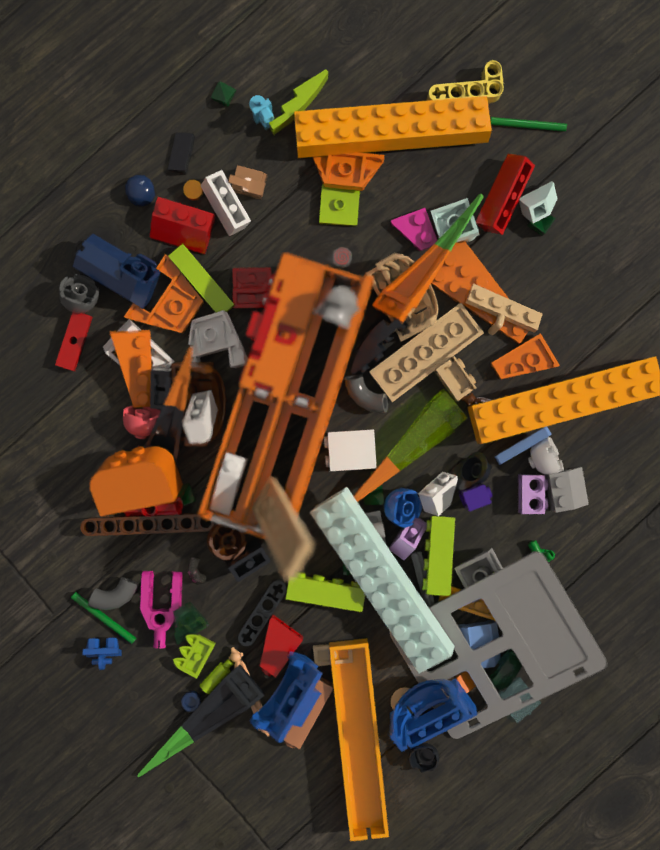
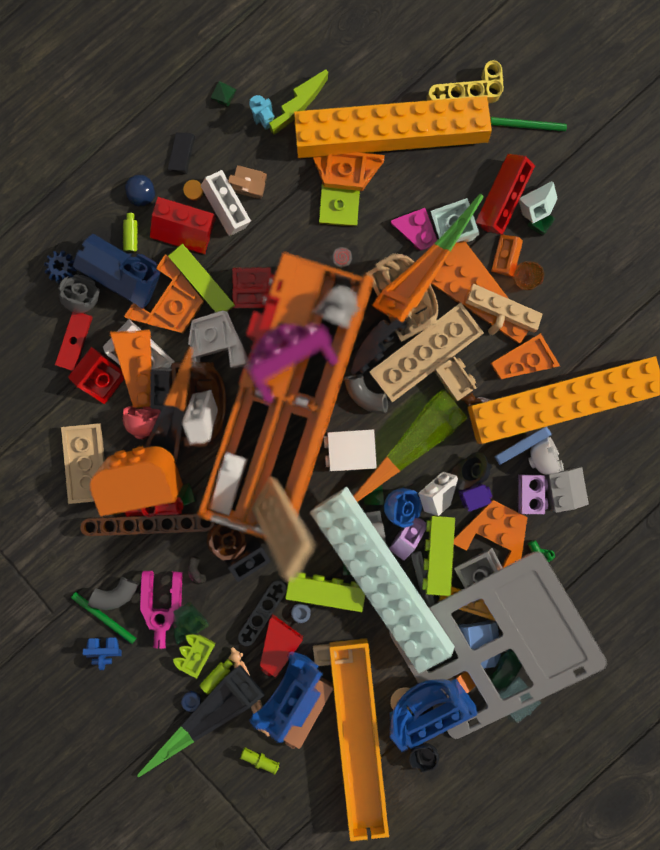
none -> dark blue gear [44,251,77,284]
none -> tan plate [61,423,105,504]
none -> red slope [68,347,124,404]
none -> lime cylinder [123,213,137,253]
none -> lime pin [240,747,280,775]
none -> magenta piece [244,323,339,403]
none -> sand blue tile [291,603,311,623]
none -> orange wing [454,500,527,568]
none -> orange slope [491,235,523,277]
none -> clear orange hair [512,261,545,290]

